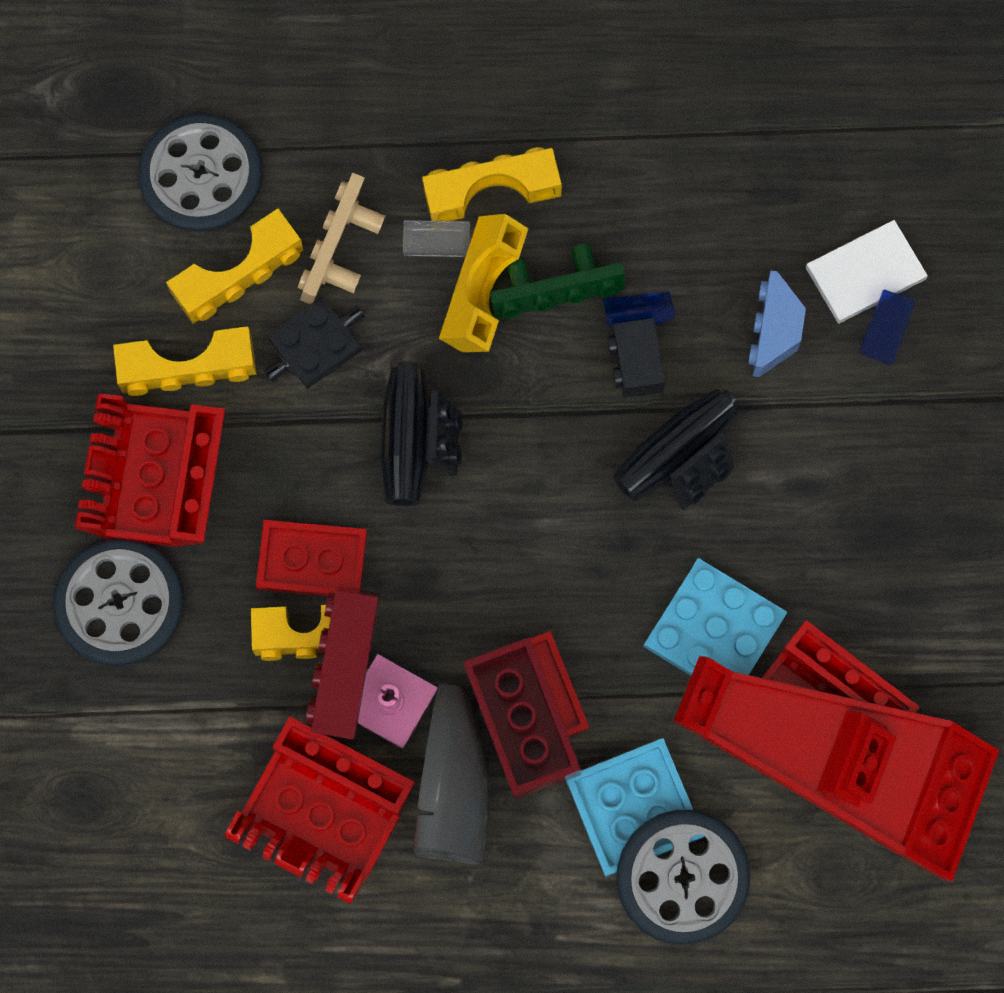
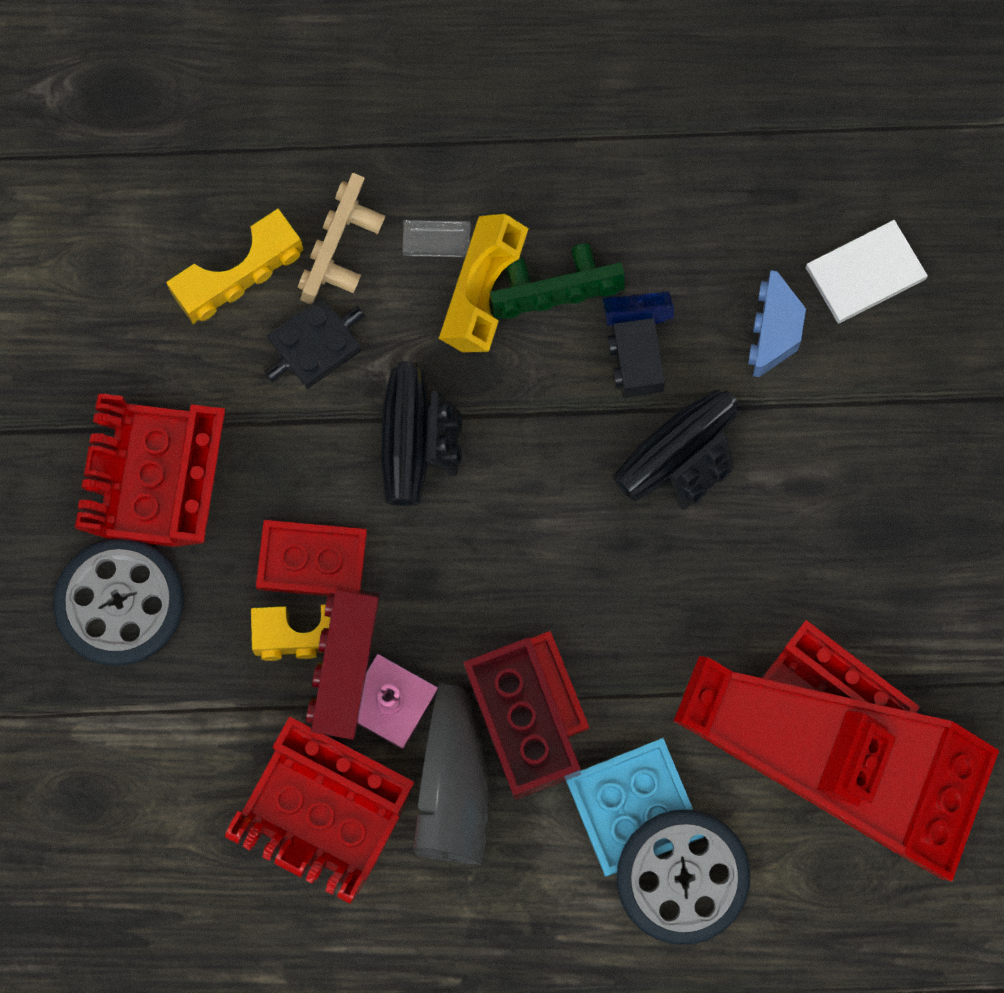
yellow arch [113,326,257,396] -> none
wedge [138,114,263,232] -> none
yellow arch [422,147,562,225] -> none
medium azure plate [643,558,787,676] -> none
clear blue plate [859,289,915,366] -> none

